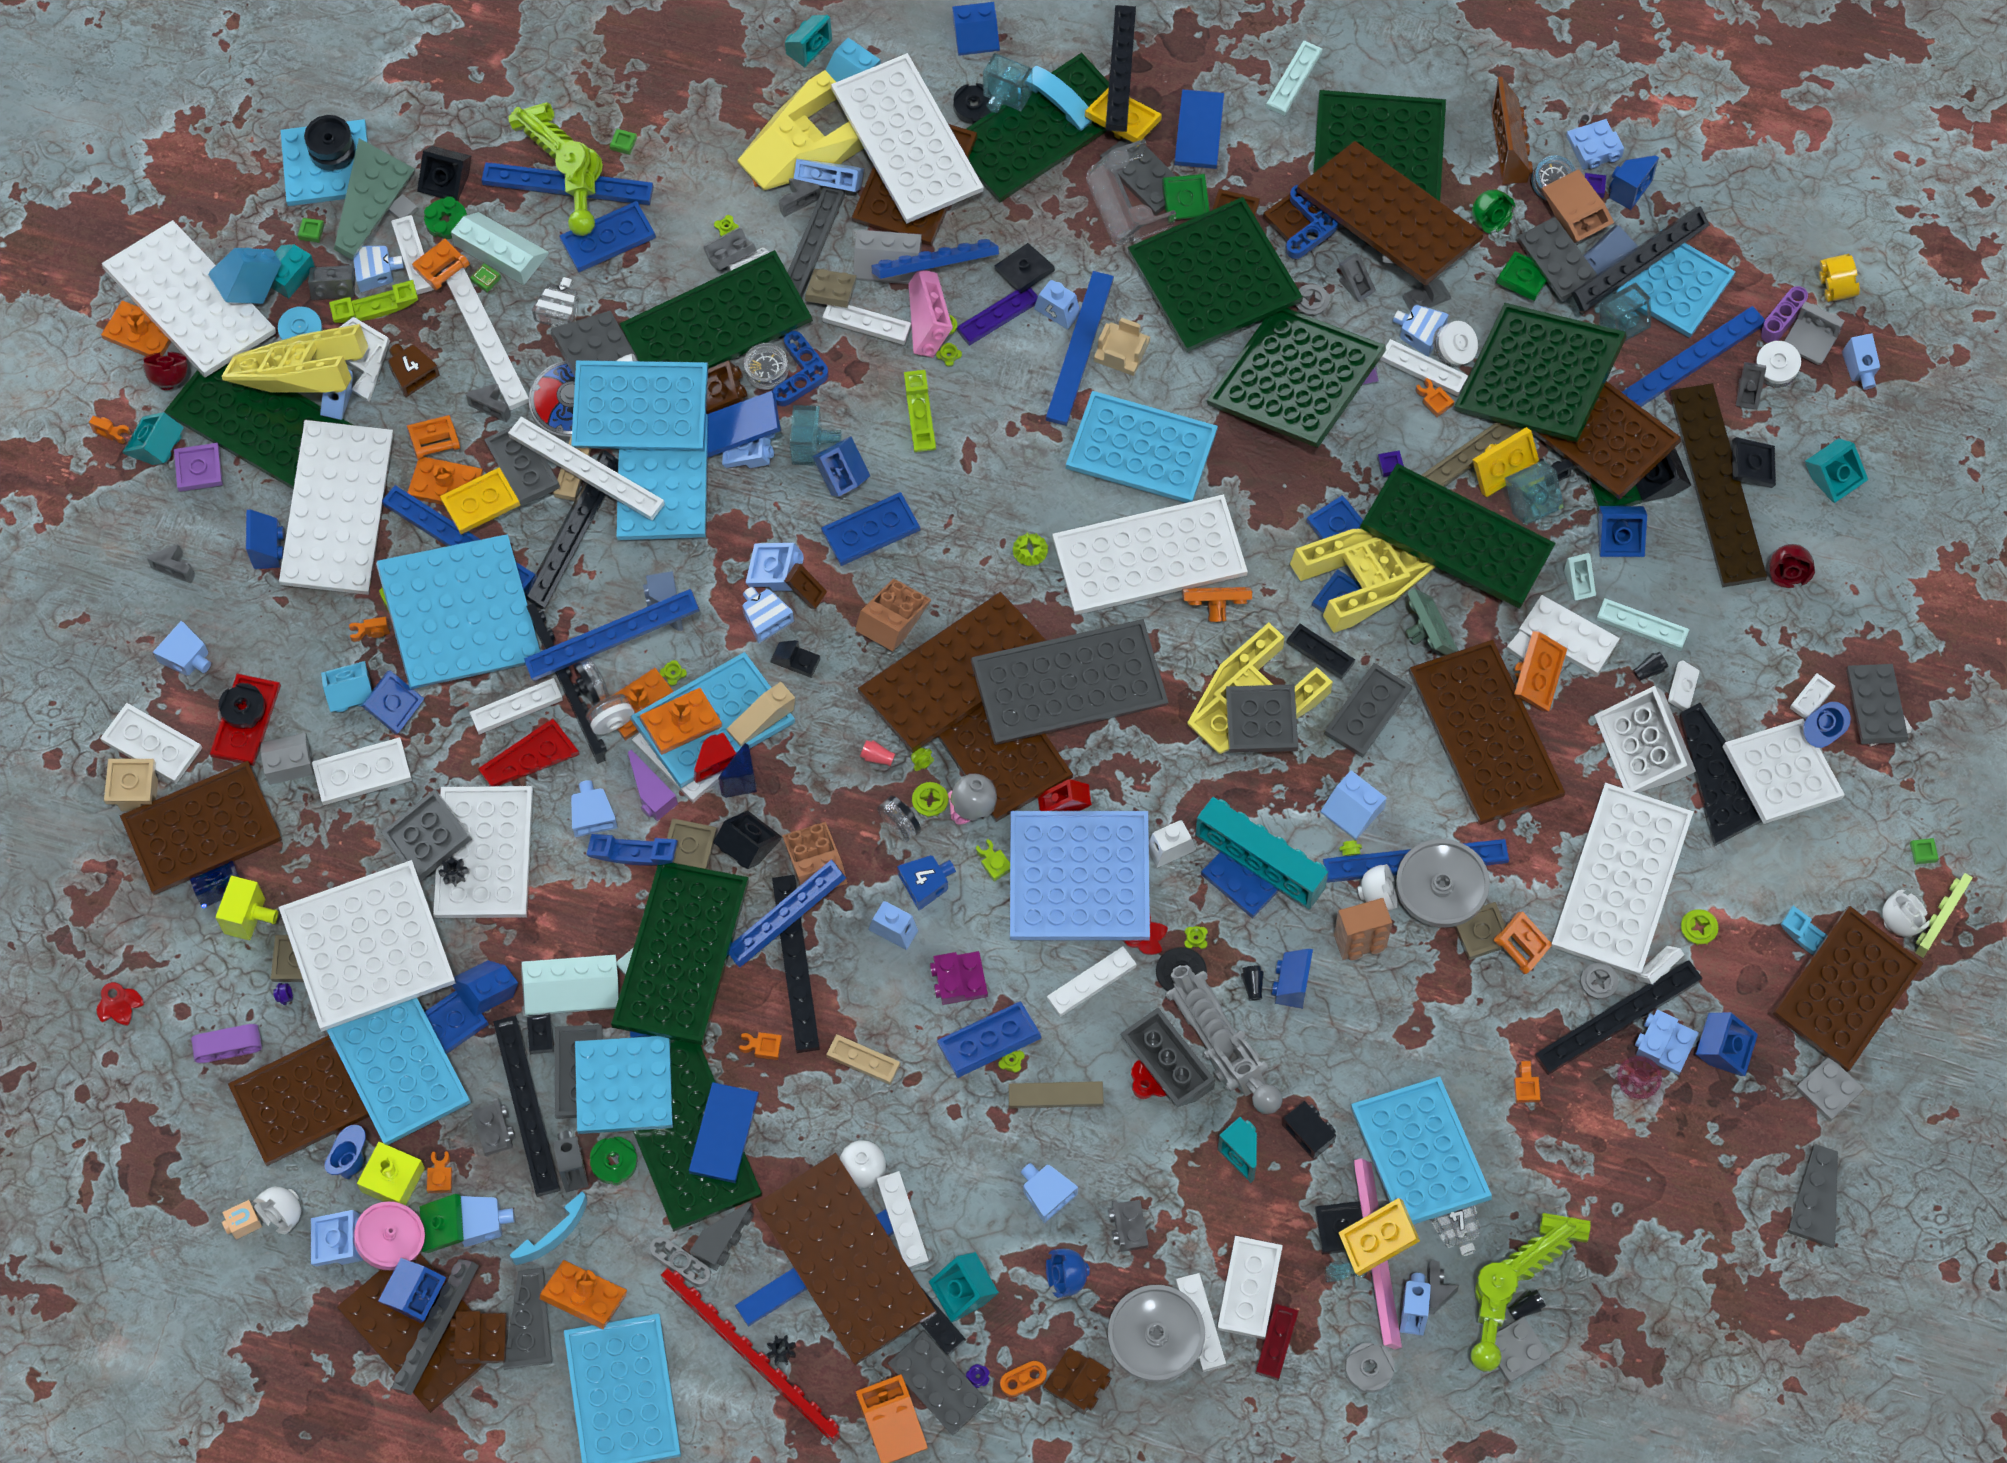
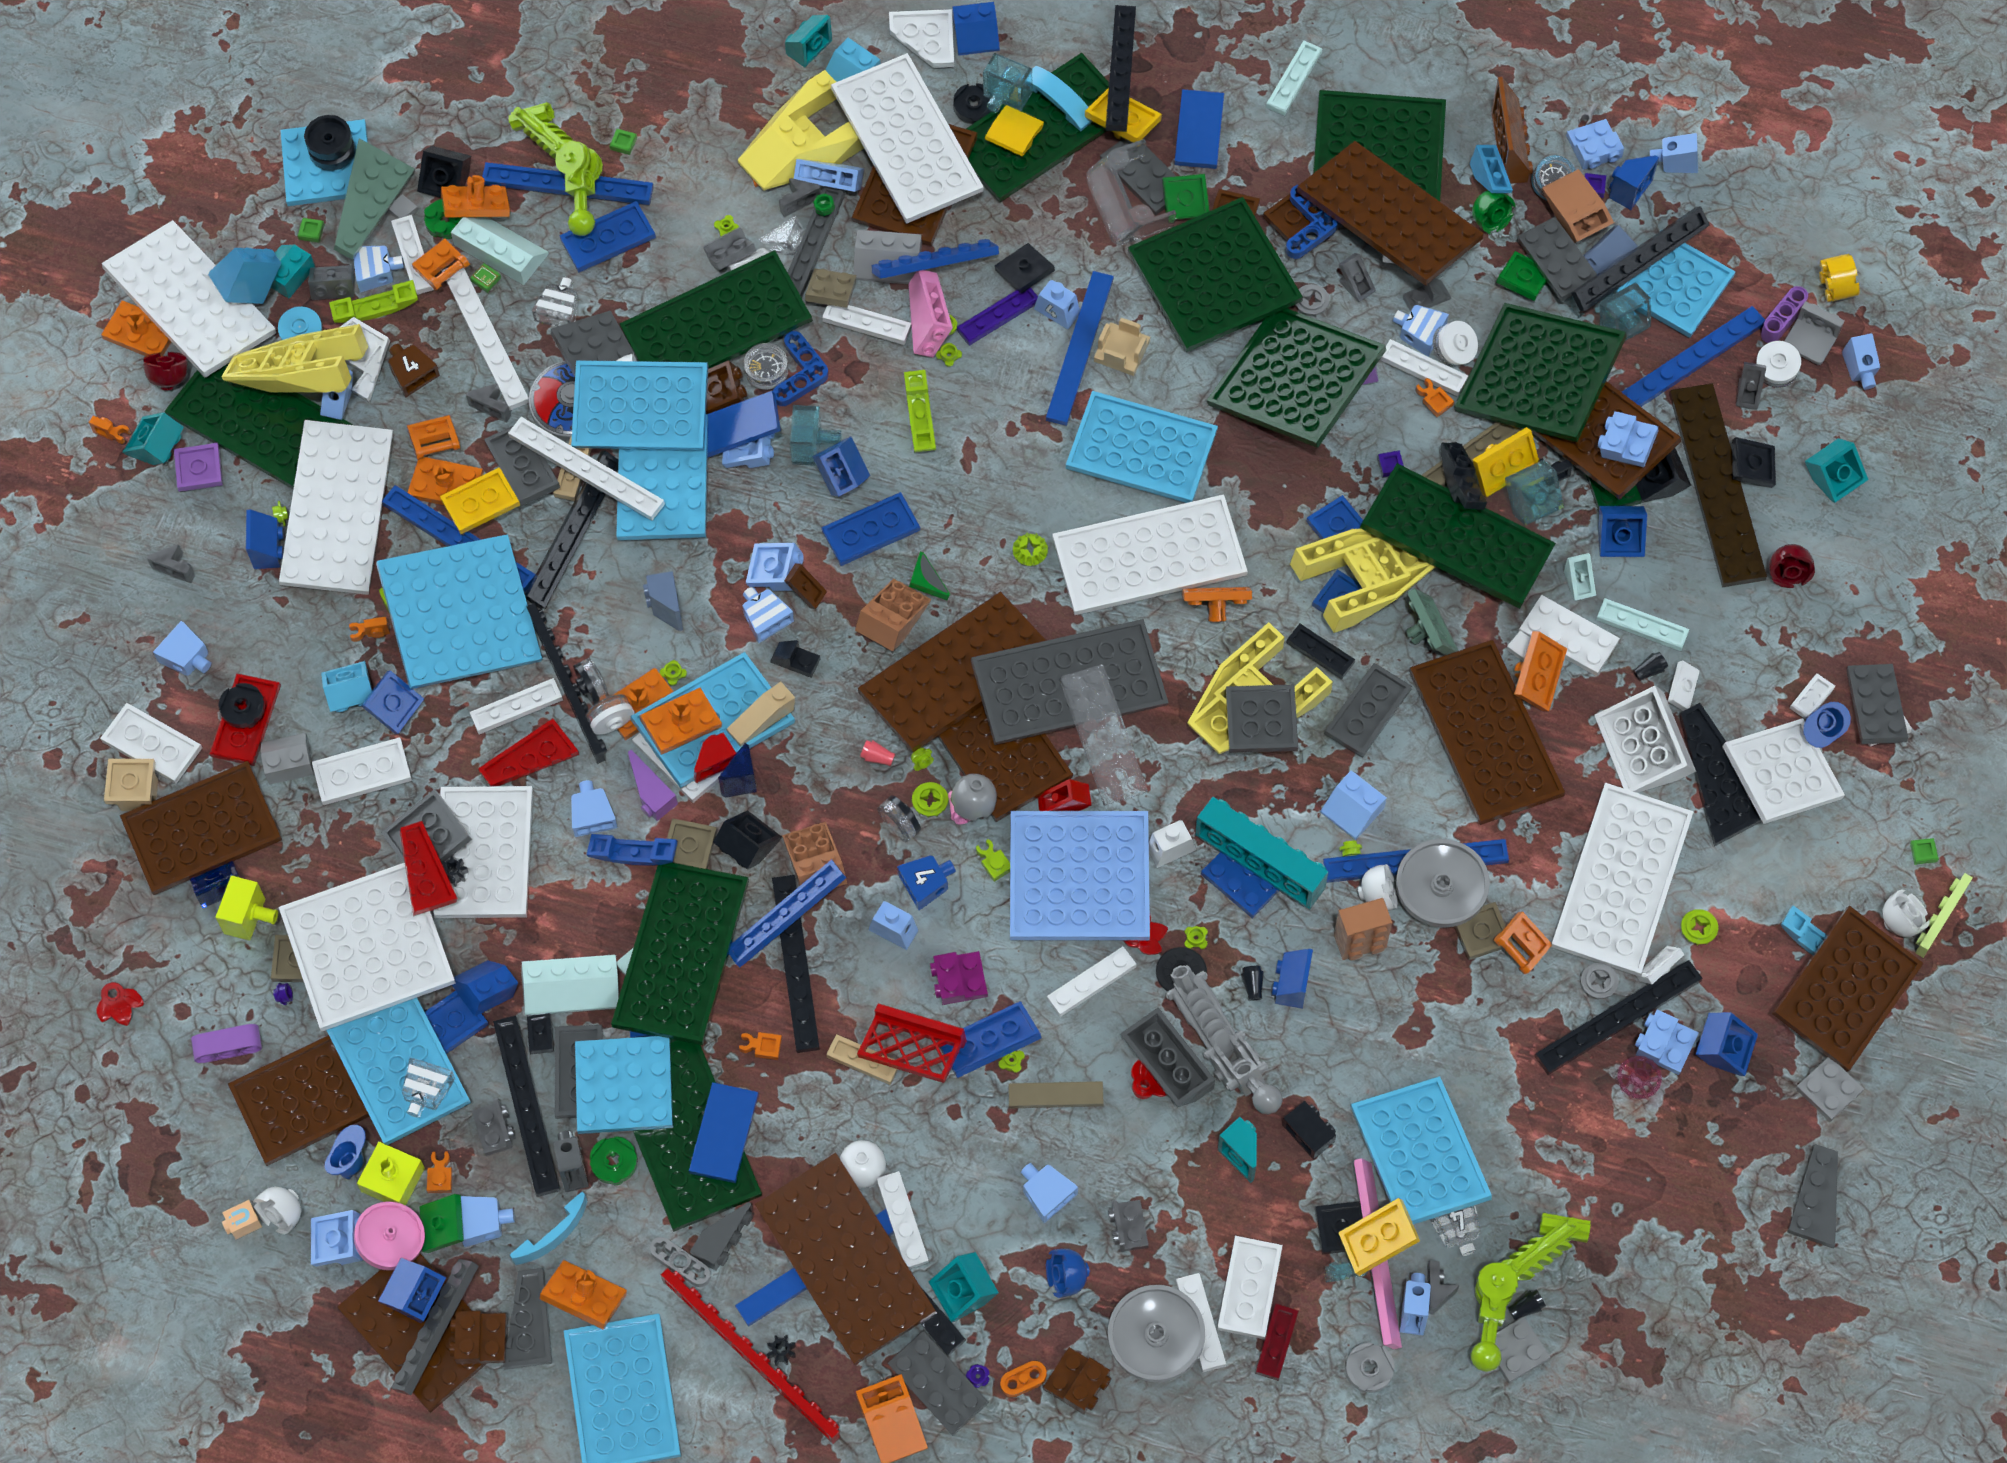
blue plate [524,589,700,681] -> none
orange plate [1514,1061,1540,1103] -> none
none -> lime plate [272,501,289,526]
none -> red wing [400,821,457,916]
none -> clear torso [402,1057,455,1118]
none -> orange plate [441,175,510,217]
none -> clear slope [759,216,805,256]
none -> green tile [813,194,835,216]
none -> red fence [857,1003,967,1083]
none -> white plate [889,9,954,68]
none -> green tile [909,551,950,600]
none -> yellow slope [985,105,1044,156]
none -> clear plate [1059,664,1148,806]
none -> black slope [1441,442,1487,510]
none -> dark azure slope [1470,145,1513,193]
none -> light blue plate [1598,411,1659,467]
none -> light blue torso [1650,133,1698,173]

